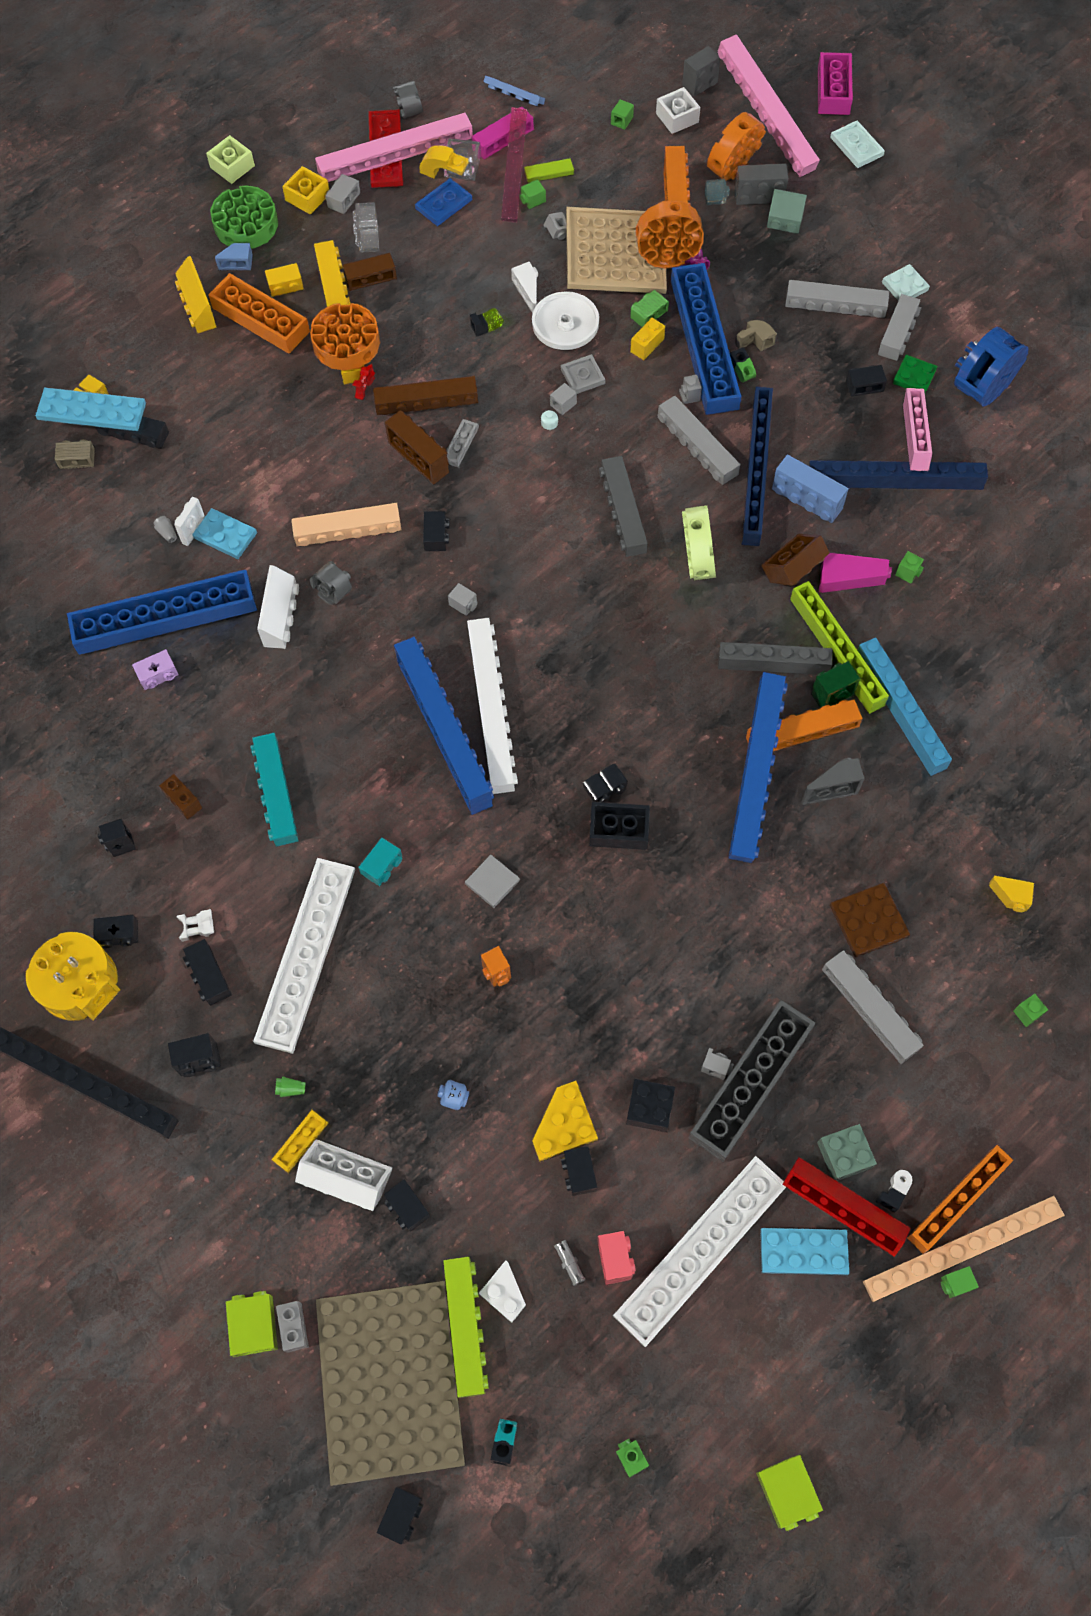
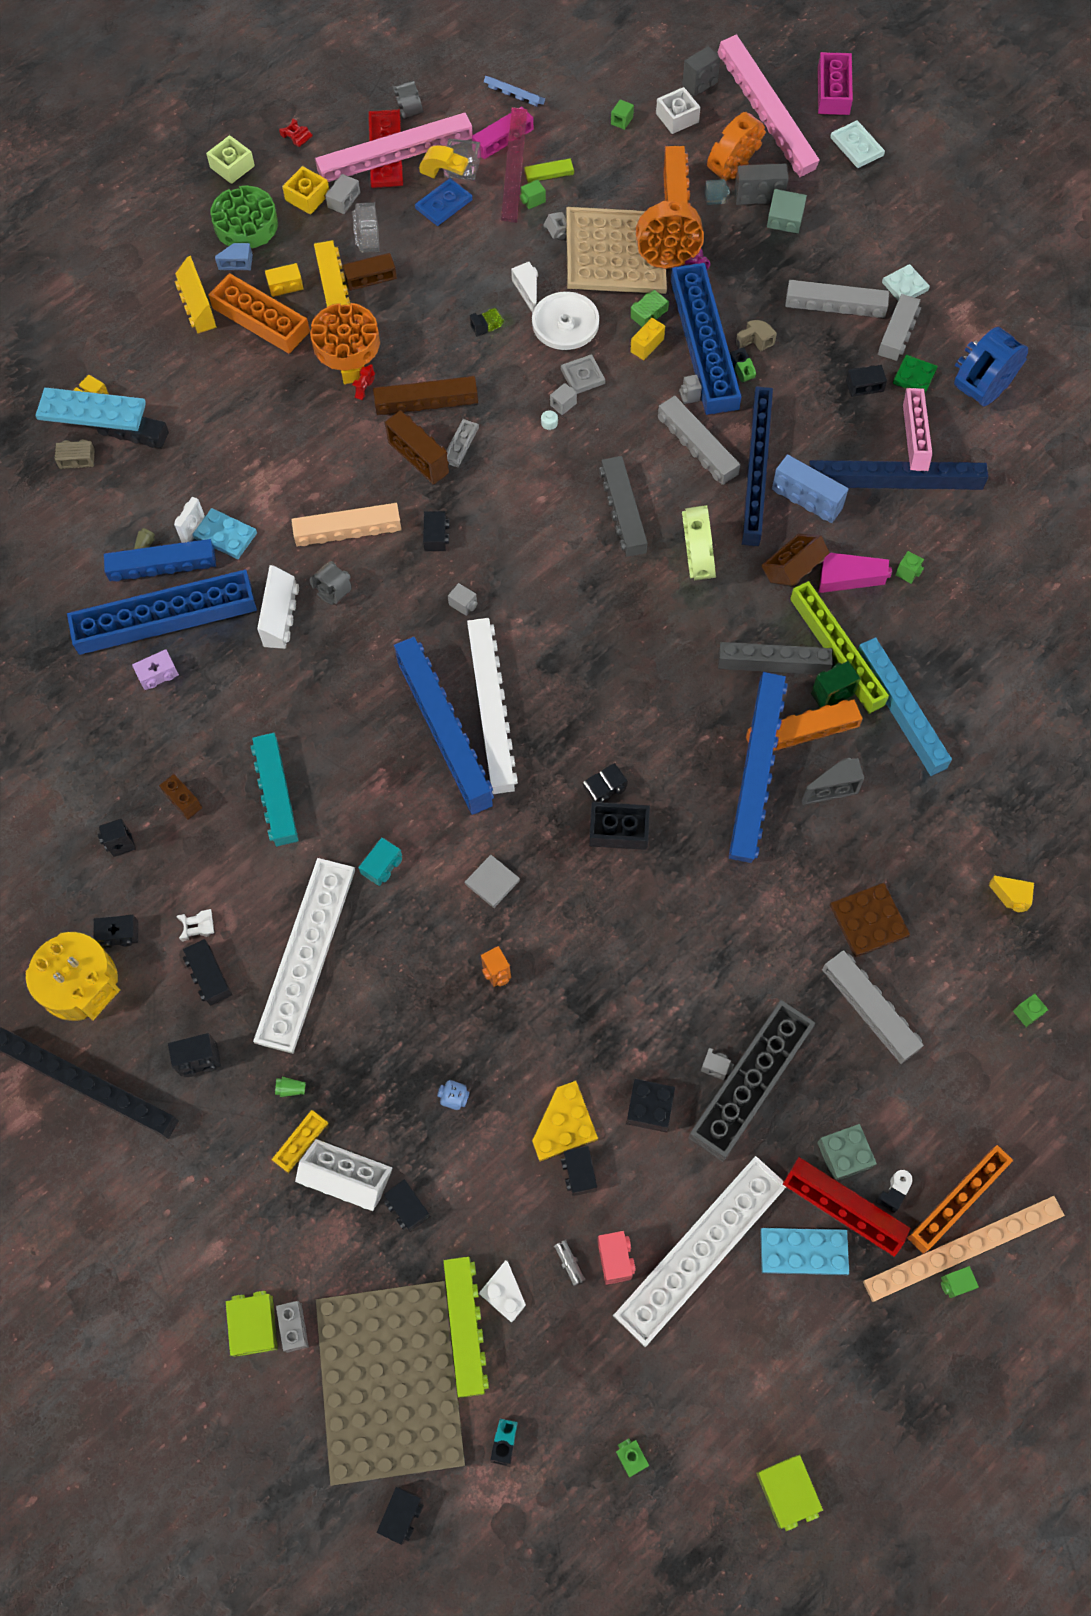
light grey cone [154,516,177,543] -> none
none -> blue brick [104,539,216,581]
none -> olive cone [133,528,155,550]
none -> red piece [279,119,313,147]

